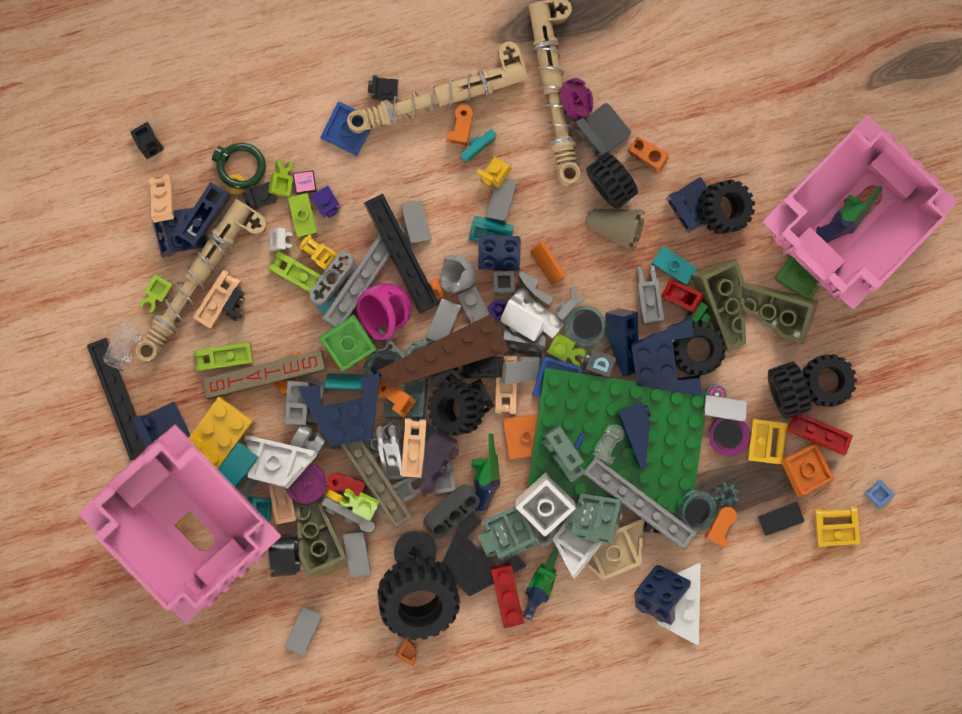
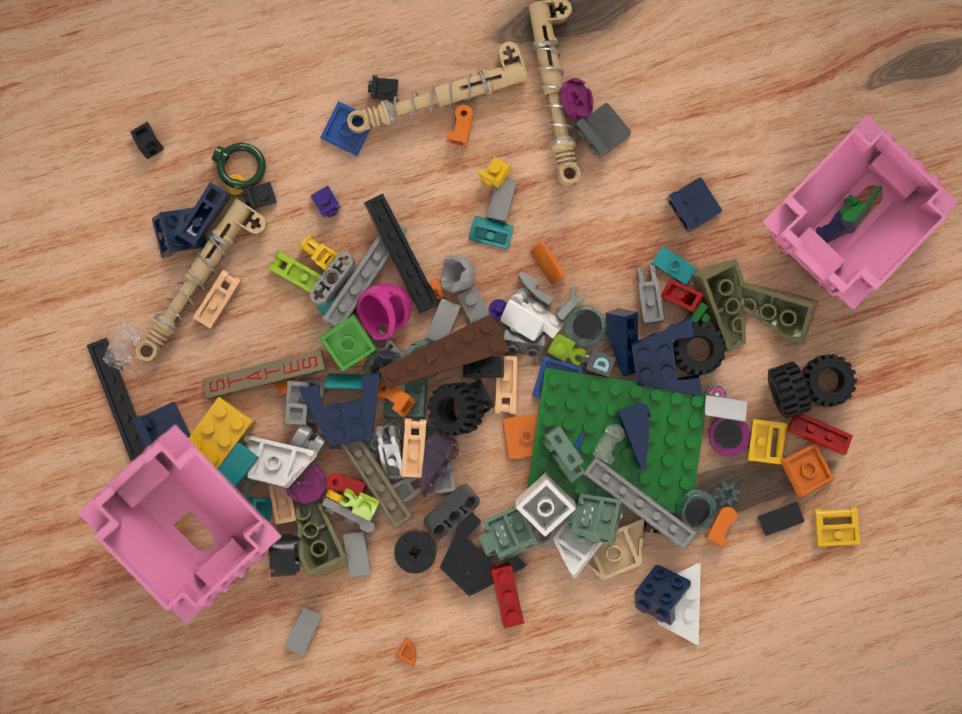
lime plate [140,274,174,313] -> none
light nougat plate [149,174,174,223] -> none
lime plate [193,342,253,372] -> none
black bracket [222,287,245,321] -> none
lime plate [268,159,293,198] -> none
white tile [269,228,292,251] -> none
lime plate [288,193,318,238] -> none
bright pink tile [293,170,317,194] -> none
black tyre [377,557,460,640] -> none
light grey slope [401,200,431,245] -> none
black bracket [431,367,463,387] -> none
teal plate [460,128,496,163] -> none
green animal [471,434,500,511] -> none
dark blue bracket [478,235,521,271] -> none
dark grey brick [493,271,515,295] -> none
light grey slope [501,356,540,384] -> none
animal [523,546,559,621] -> none
dark tan cone [585,209,645,251] -> none
black tyre [586,152,638,209] -> none
orange leg [628,137,669,174] -> none
black tyre [697,180,755,234] -> none
bright green tile [775,256,819,299] -> none
medium blue tile [864,480,895,509] -> none

